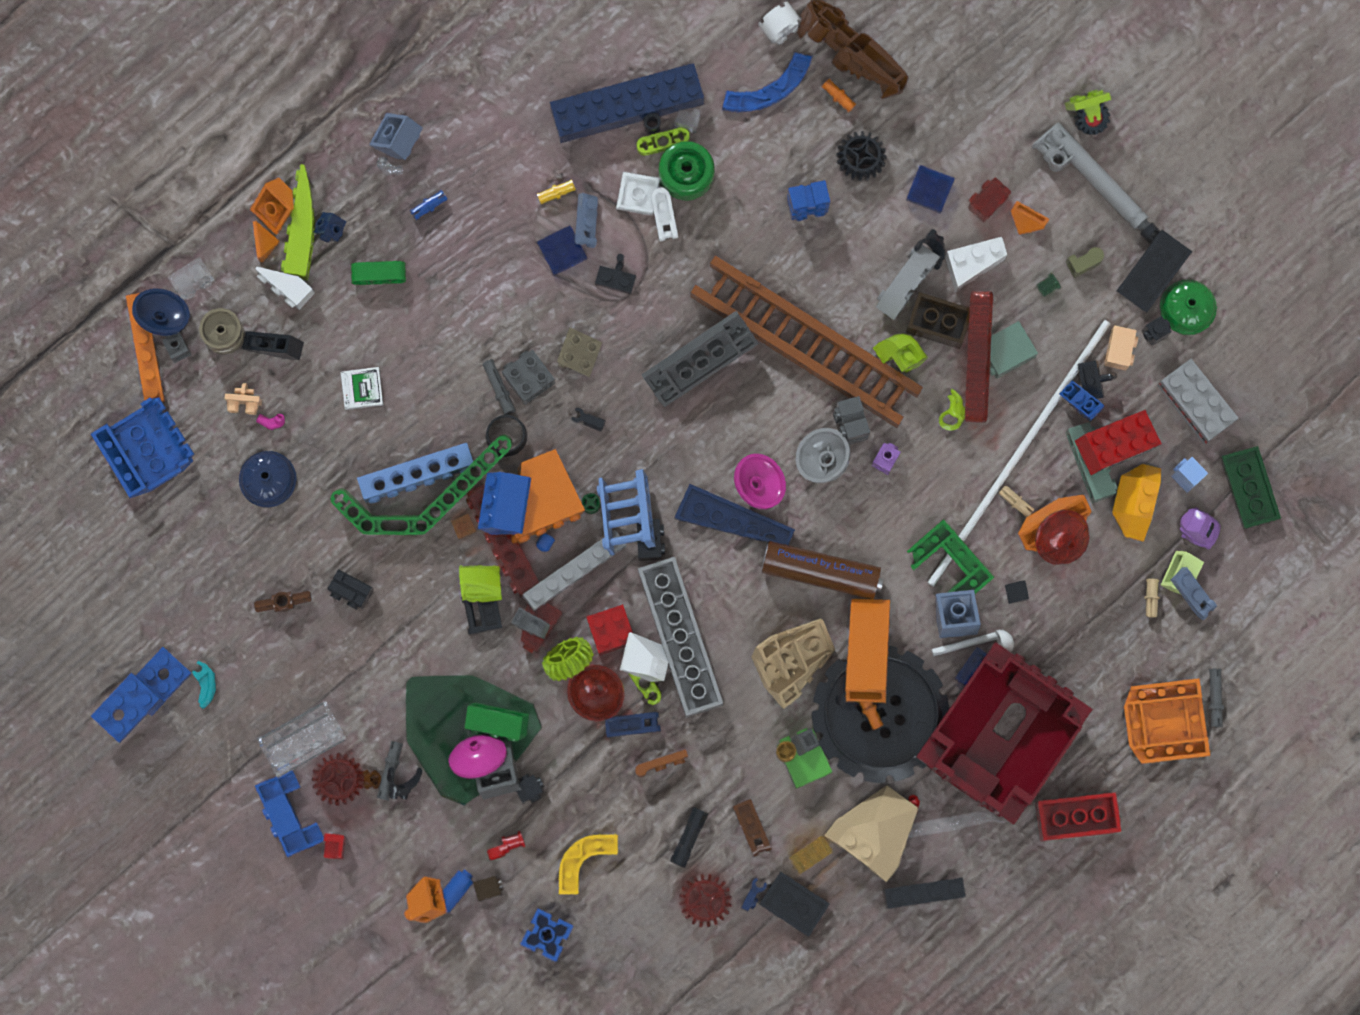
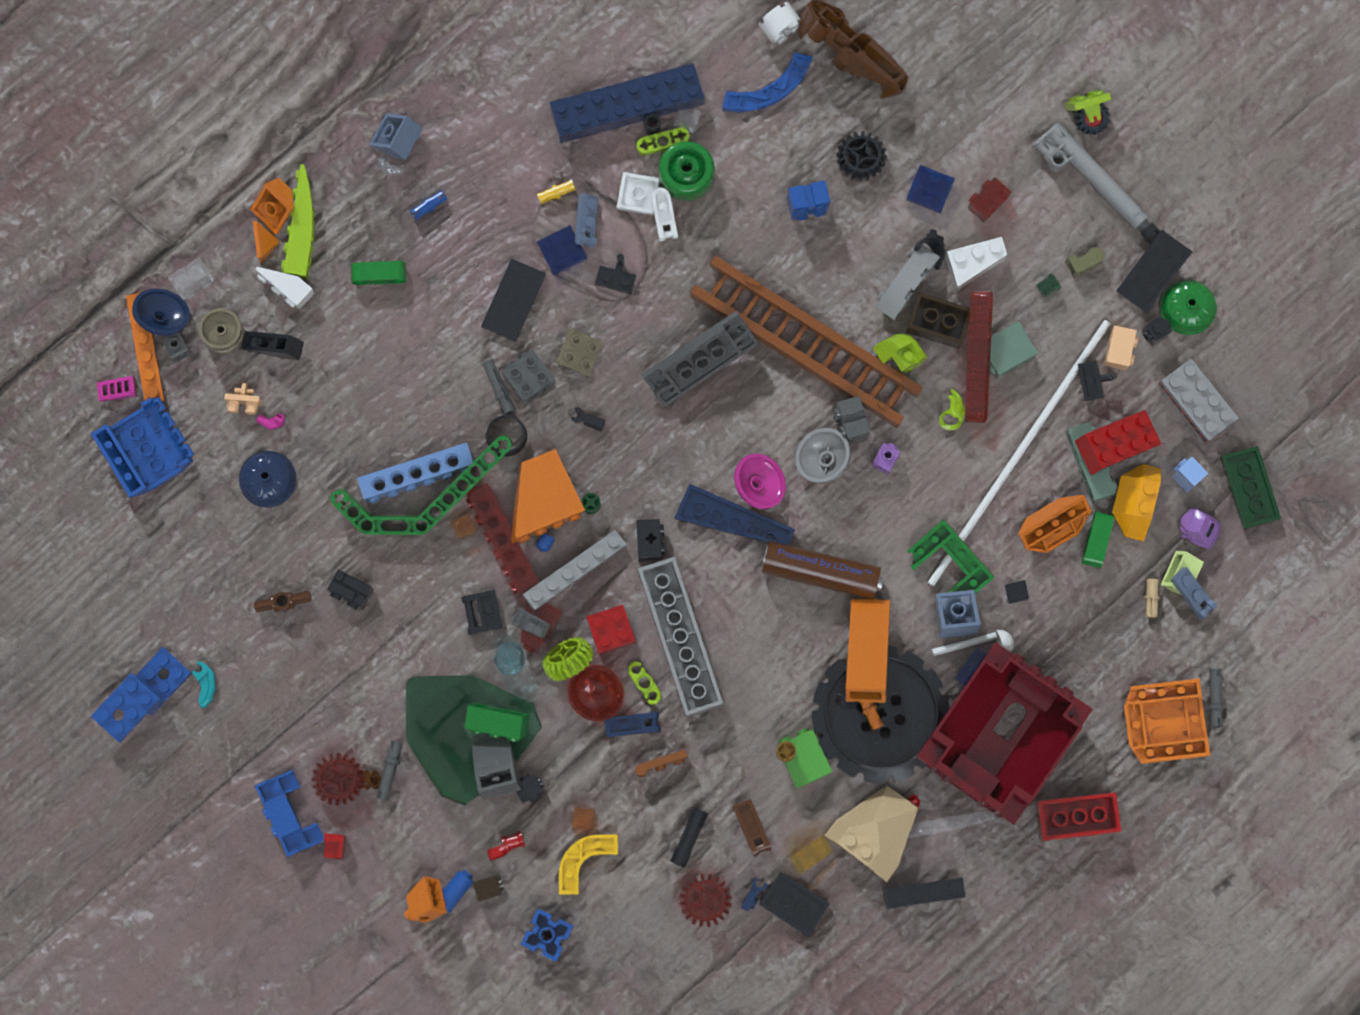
clear brick [257,700,347,778] -> none
dark blue brick [314,212,347,243] -> none
white tile [341,367,383,410] -> none
black helmet [386,767,423,799] -> none
dark pink dish [449,734,507,778] -> none
lime slope [459,565,502,602] -> none
blue slope [478,472,531,535] -> none
medium blue fence [597,469,656,555] -> none
white slope [620,633,668,682] -> none
tan wedge [751,619,835,709] -> none
dark grey slope [790,728,820,756] -> none
orange pin [822,78,857,113] -> none
tan axle [999,486,1035,518] -> none
orange slope [1011,201,1049,235] -> none
clear red hat [1035,509,1090,565] -> none
blue slope [1059,380,1104,422] -> none
none -> dark pink slope [97,376,137,402]
none -> black tile [481,259,546,342]
none -> clear light blue hair [494,642,525,676]
none -> clear orange plate [572,808,594,830]
none -> green beam [1082,511,1114,569]

